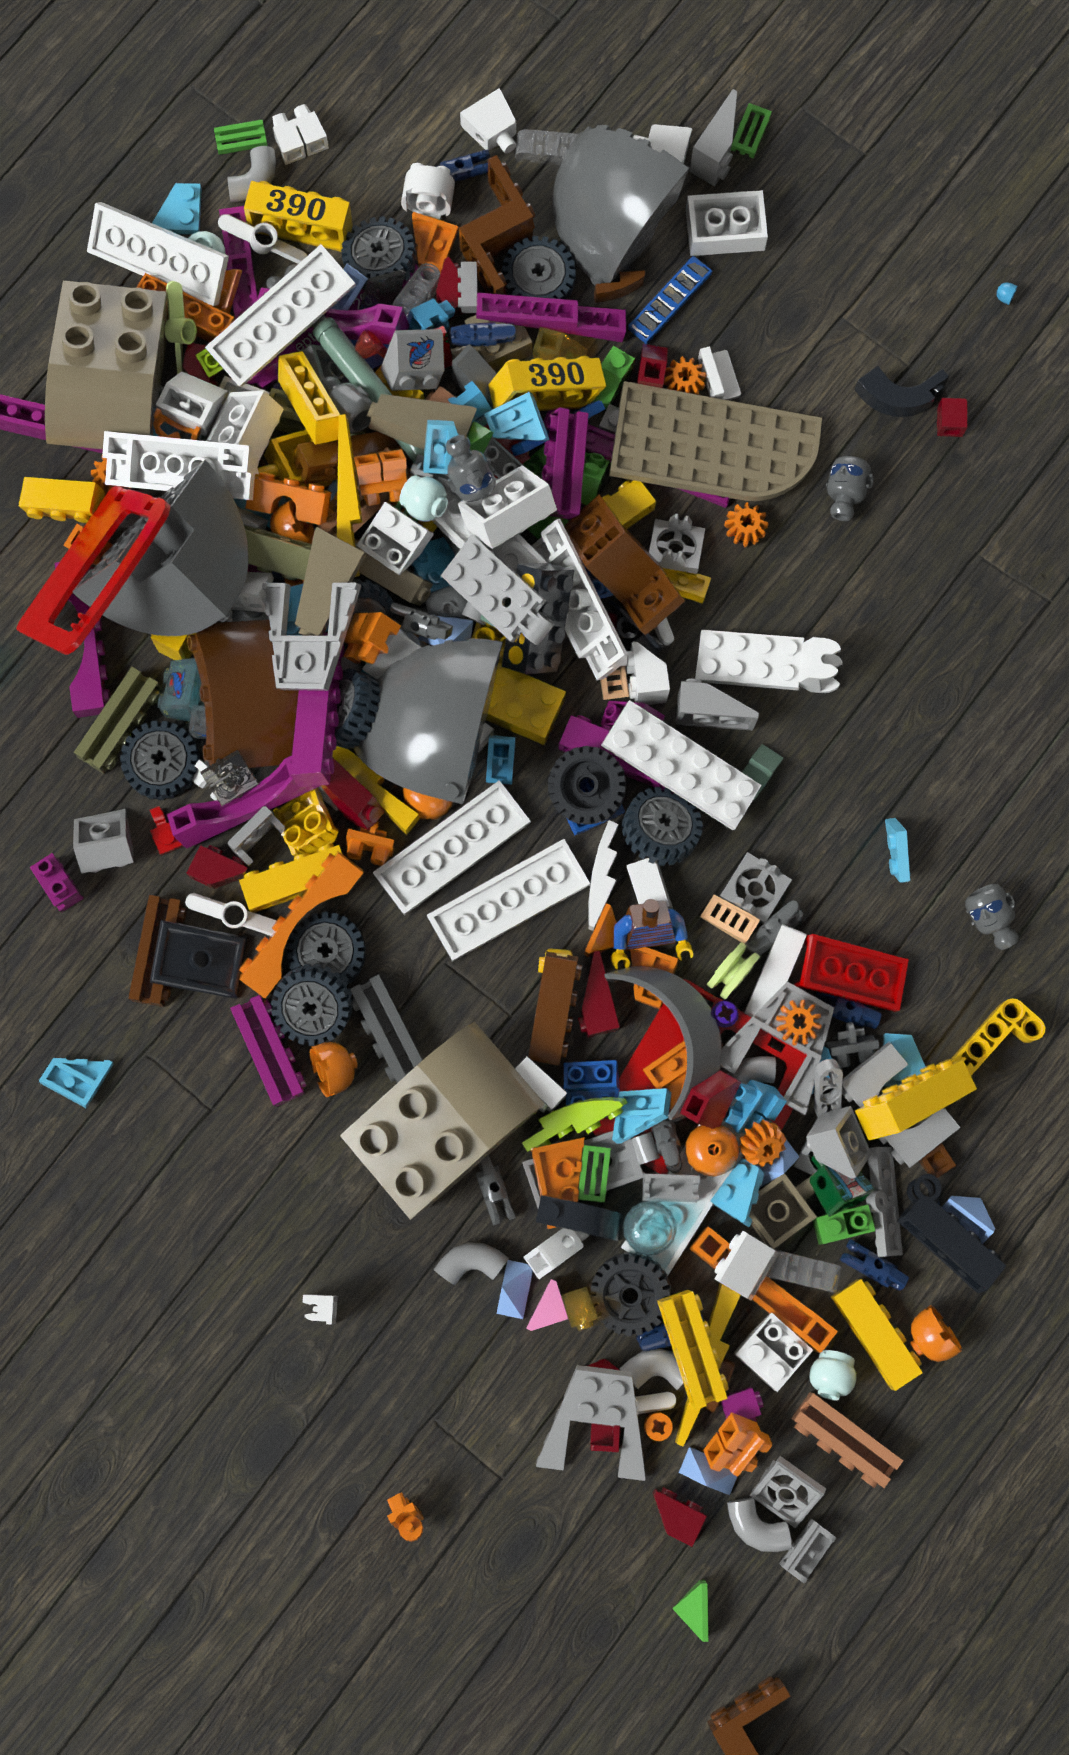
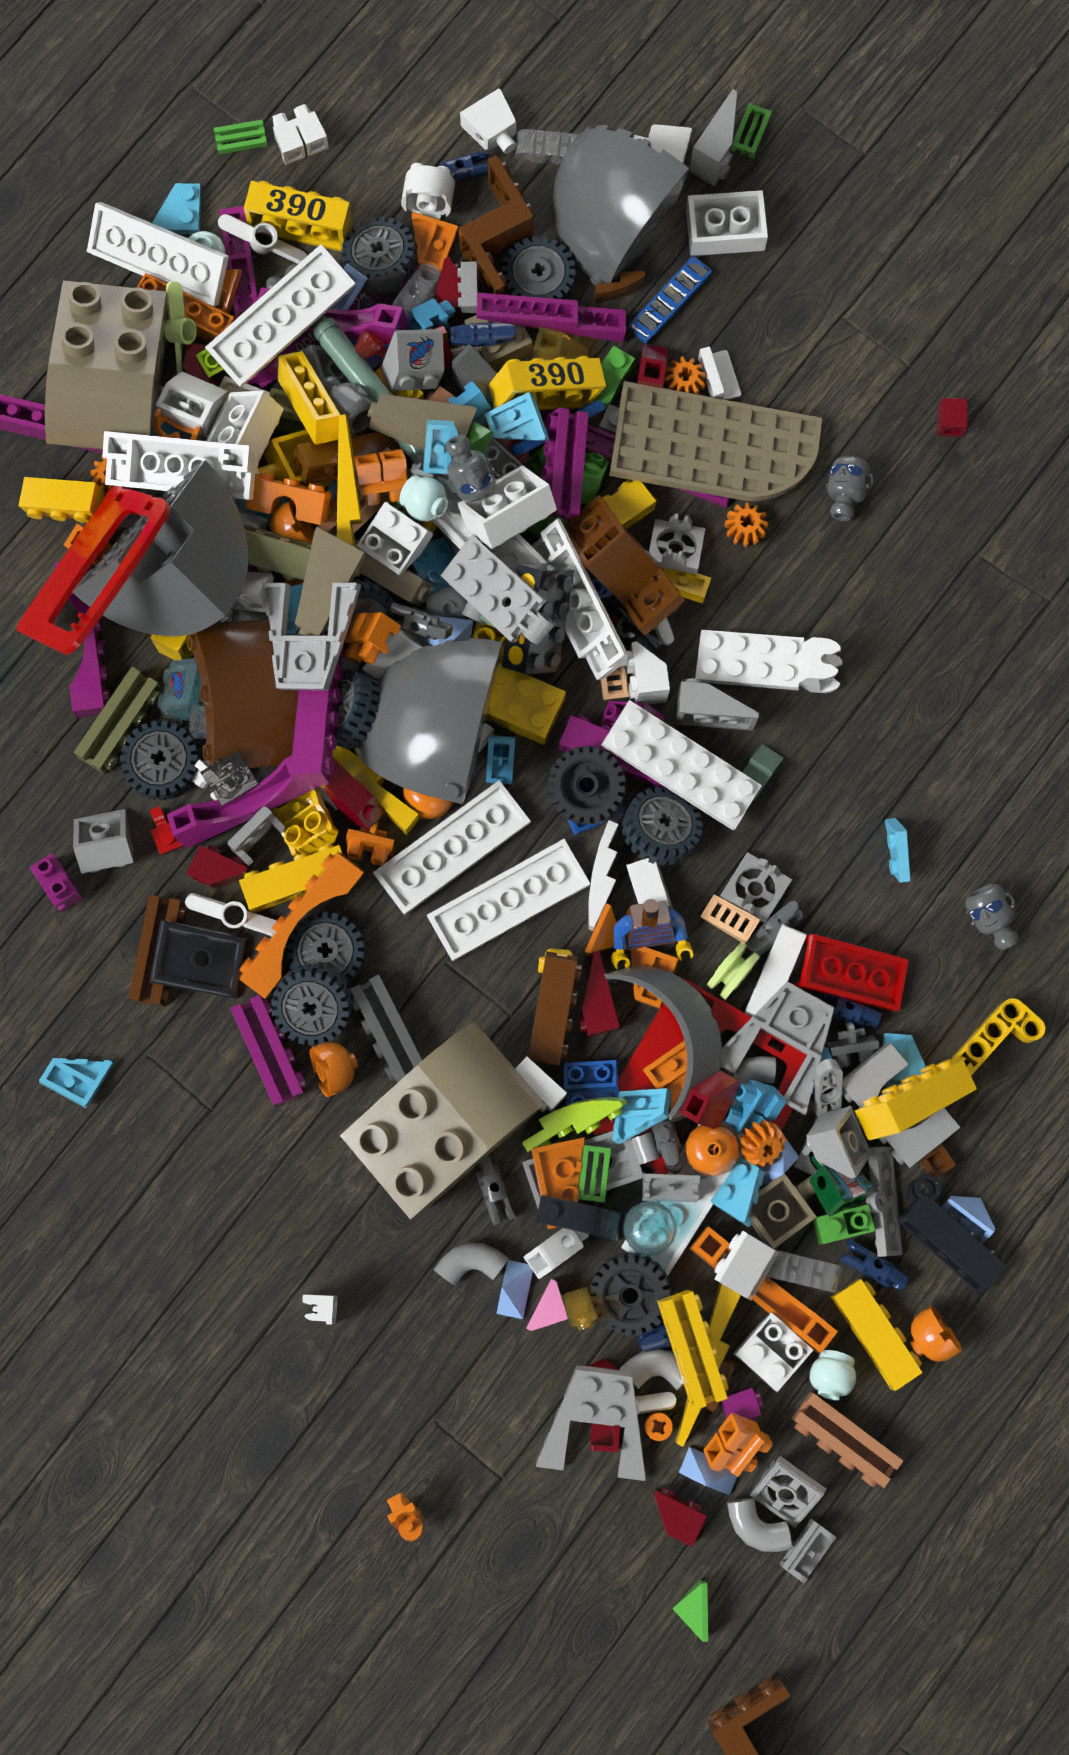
light grey cylinder [228,146,276,202] -> none
dark purple bush [712,1001,738,1028] -> none
orange gear [776,1000,822,1045] -> none
black arch [854,366,949,417] -> none
dark azure hinge [997,282,1018,305] -> none

